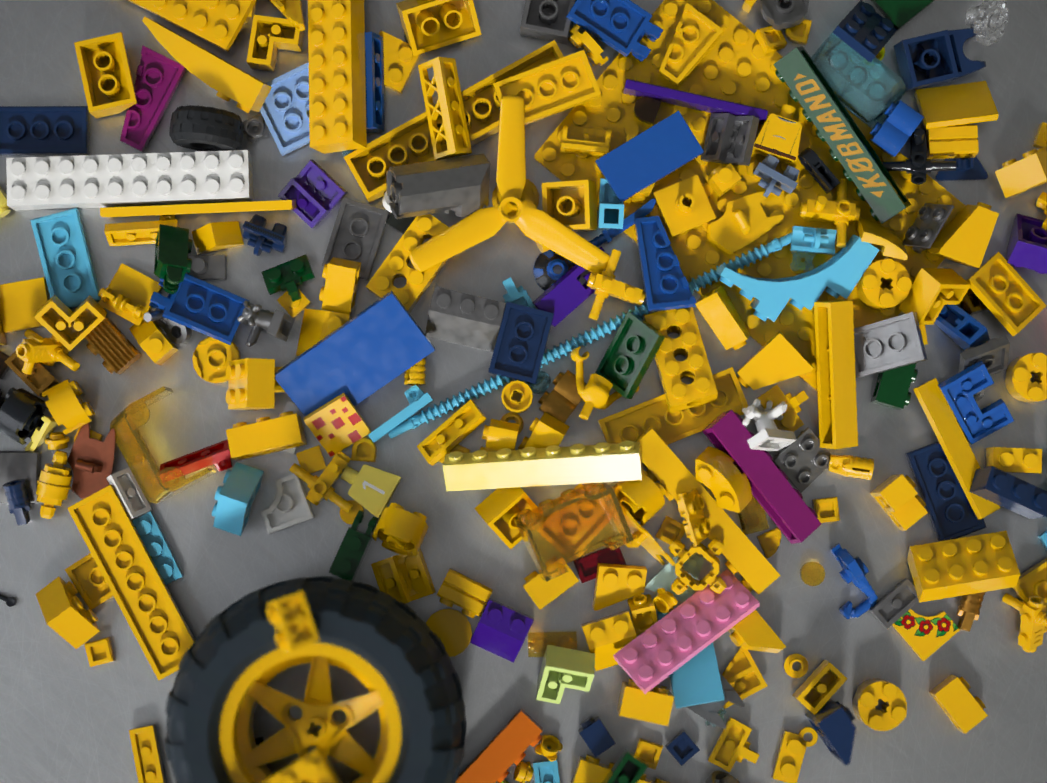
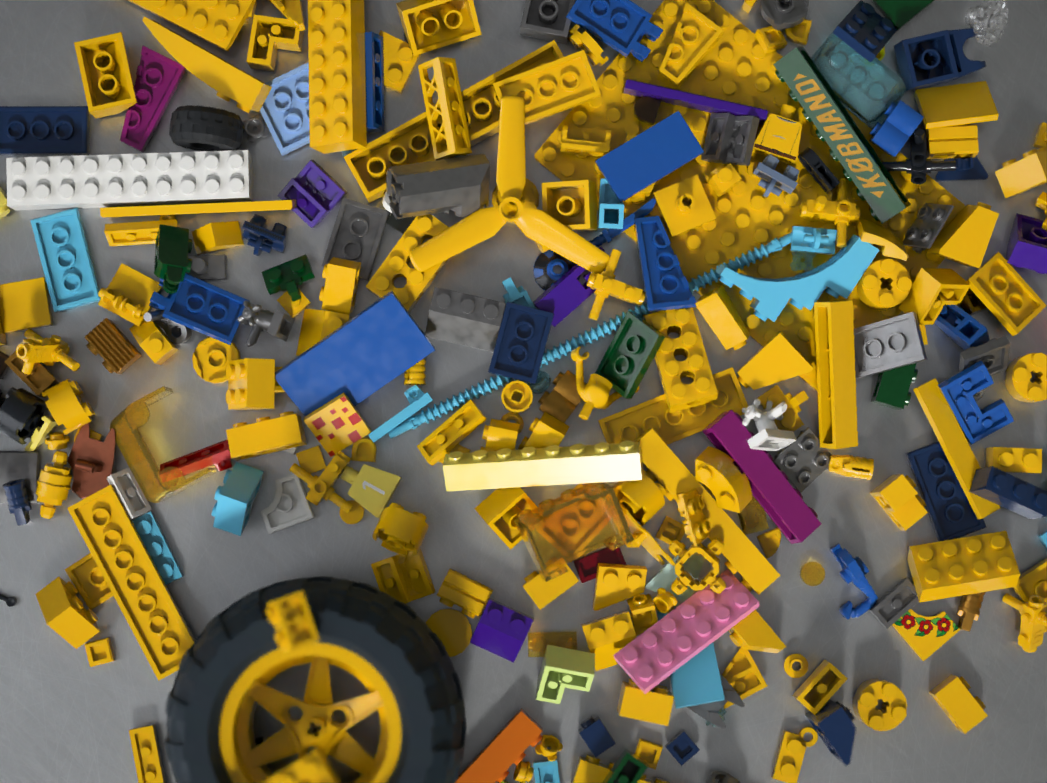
yellow brick [34,295,107,351] -> none
dark green hinge [329,510,378,581] -> none
yellow shield [707,191,784,254] -> none
yellow hinge [708,717,760,773] -> none
yellow tile [812,497,840,523] -> none

